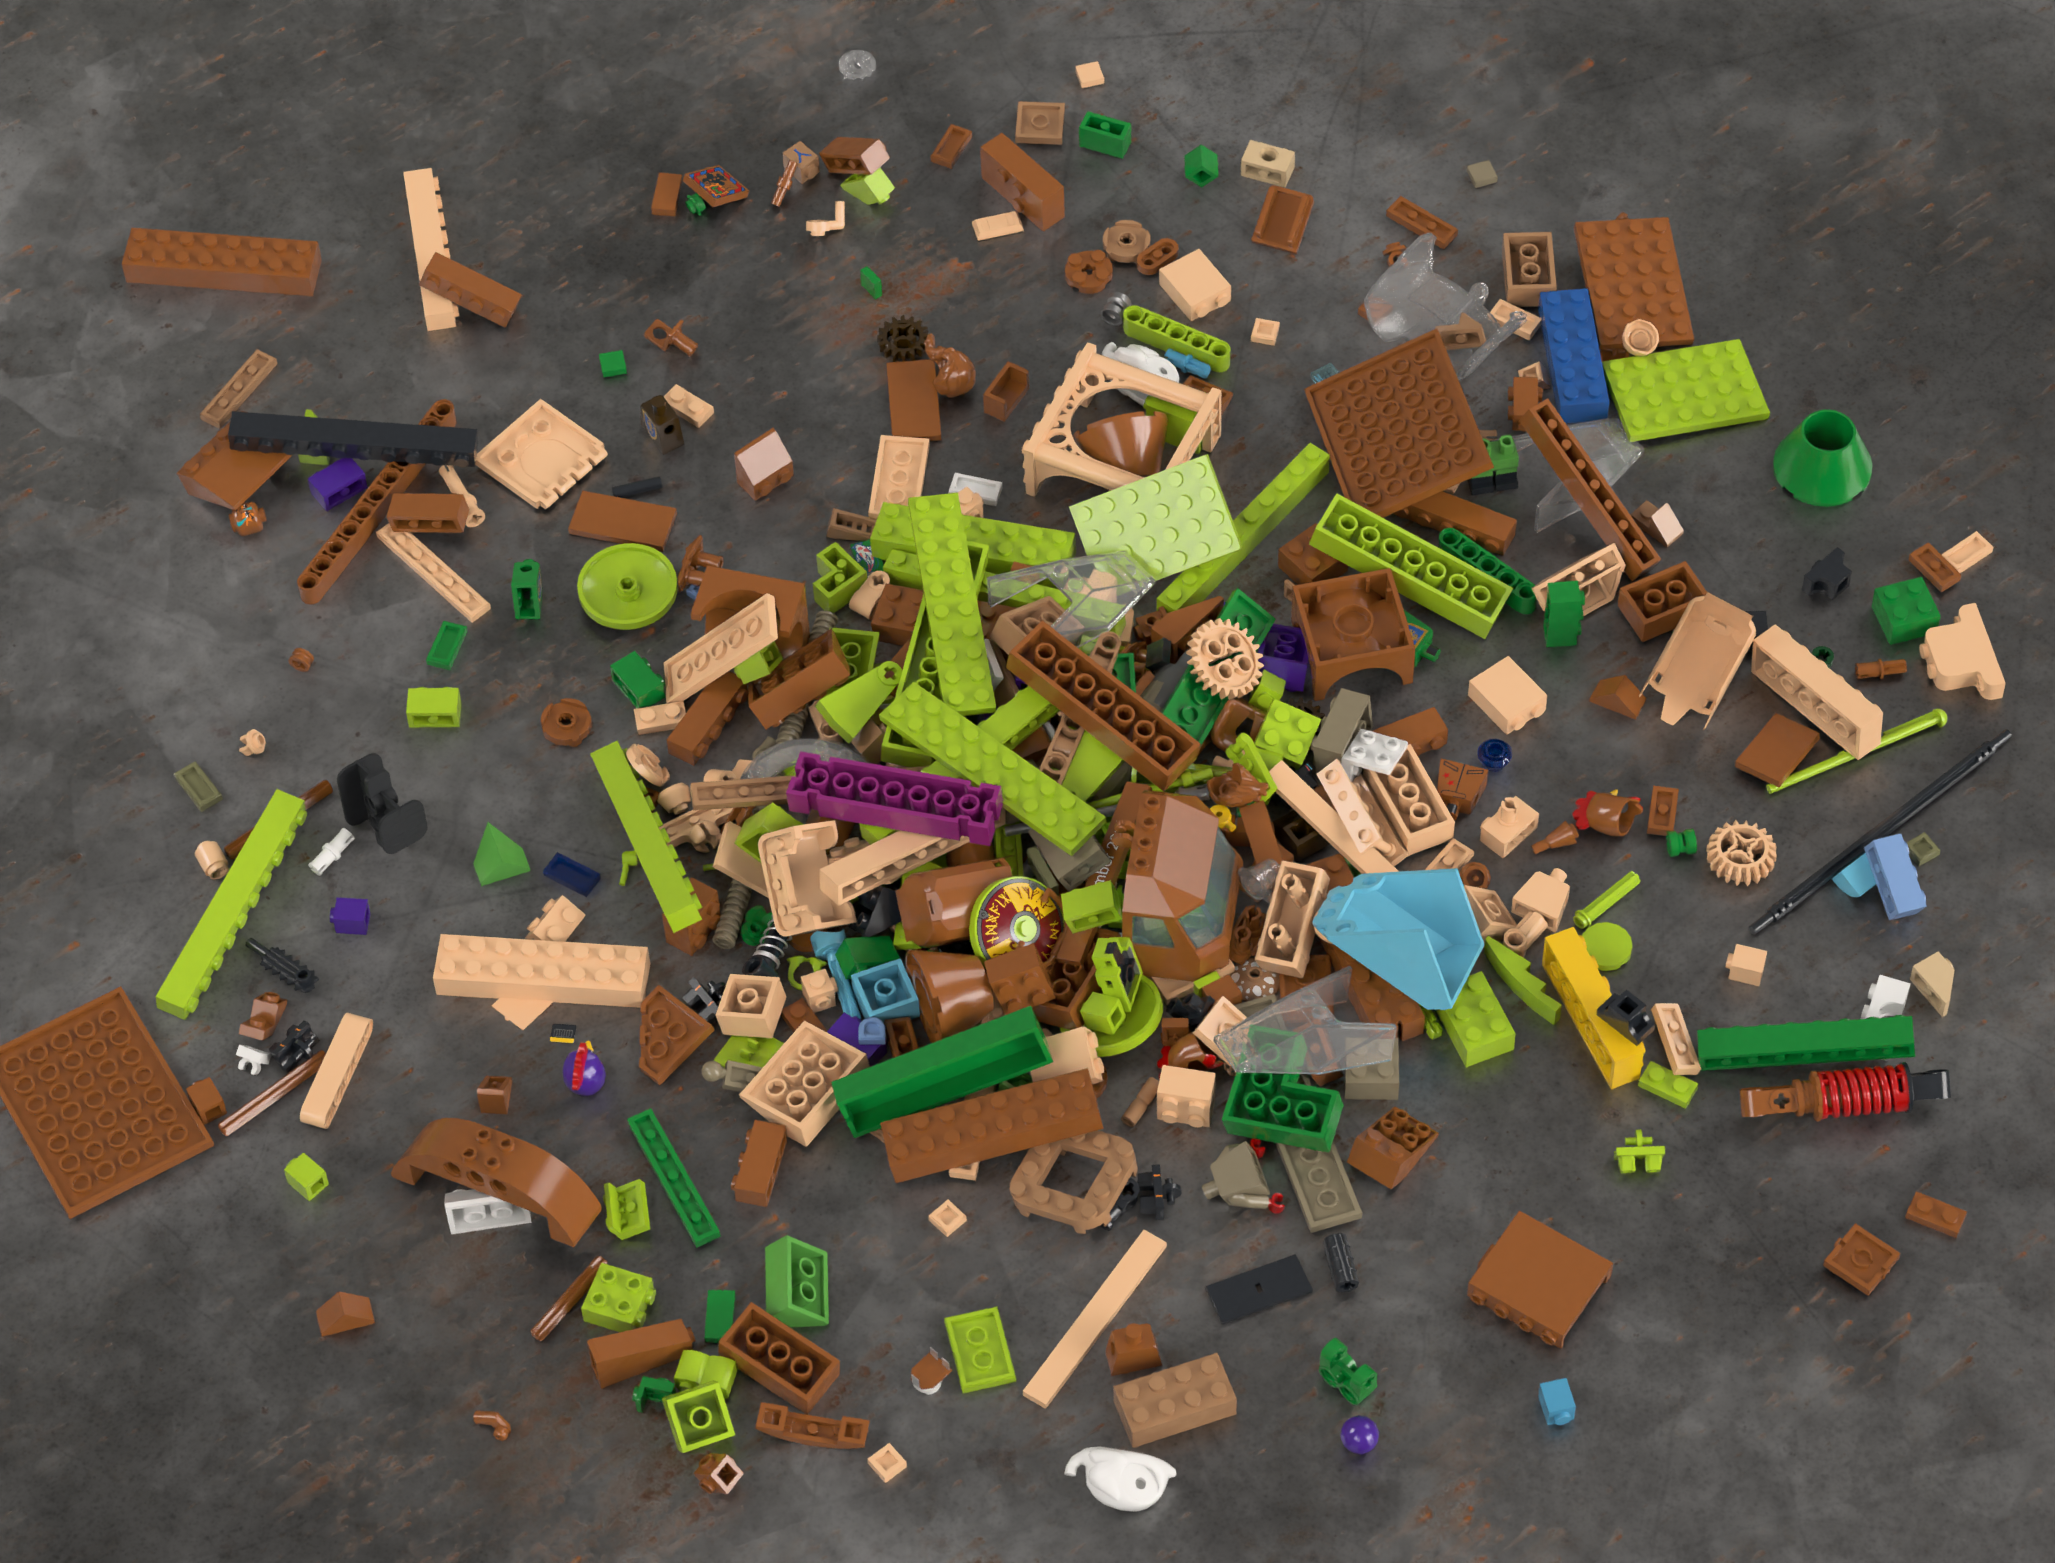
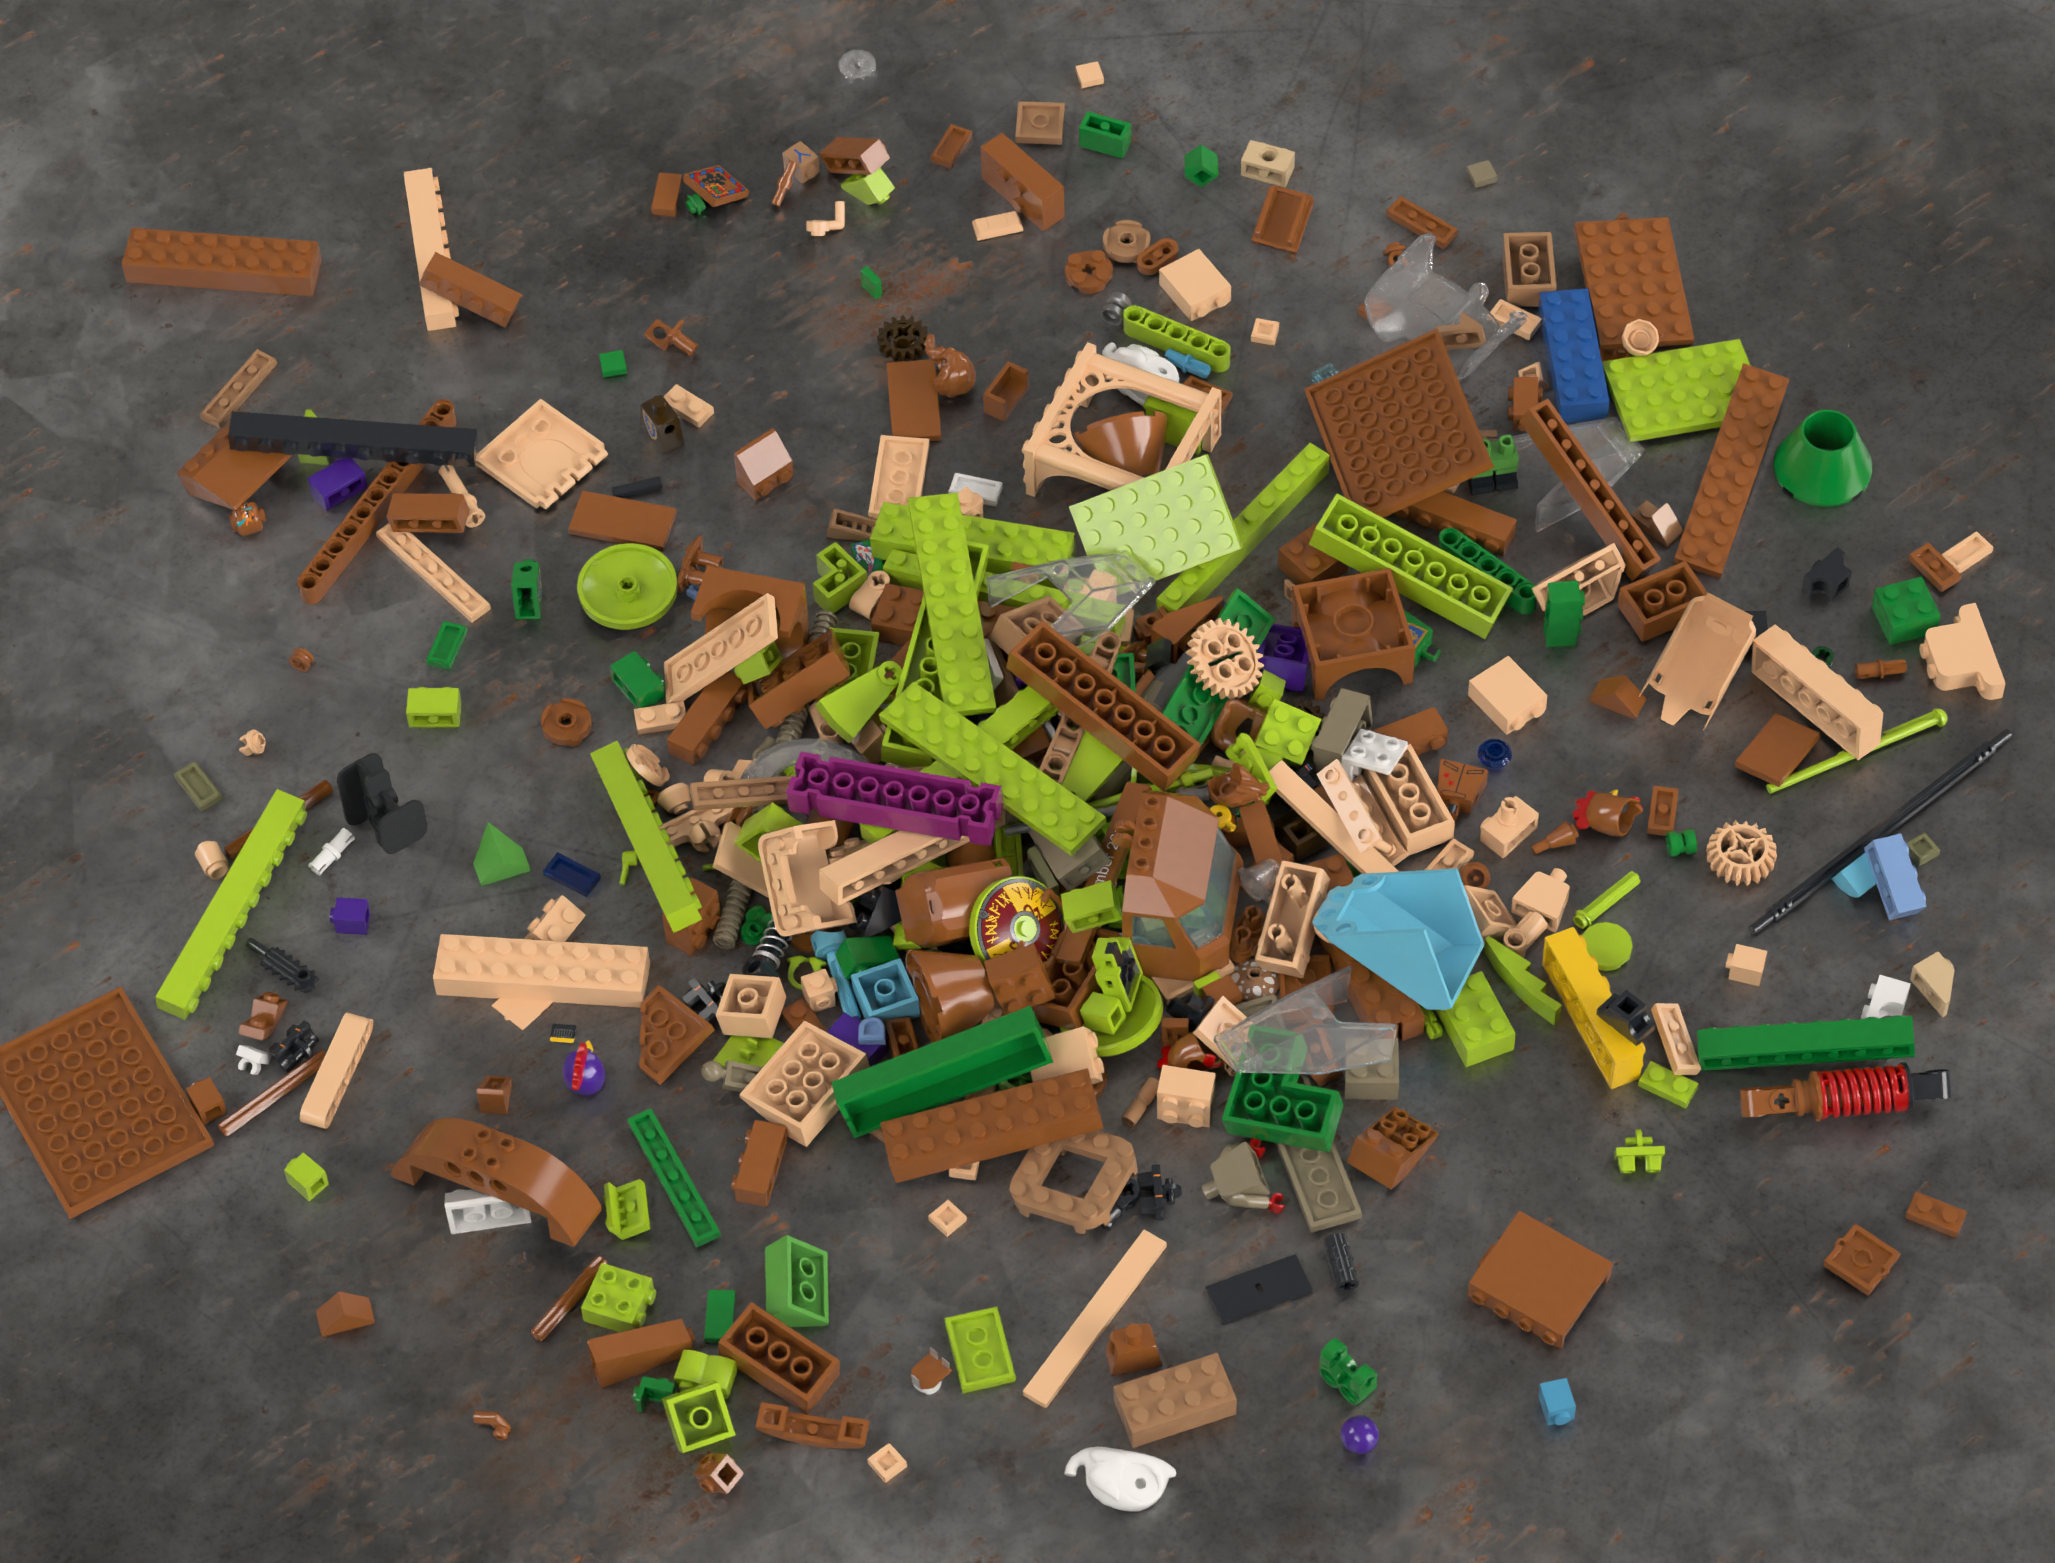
none -> dark orange plate [1673,363,1790,579]

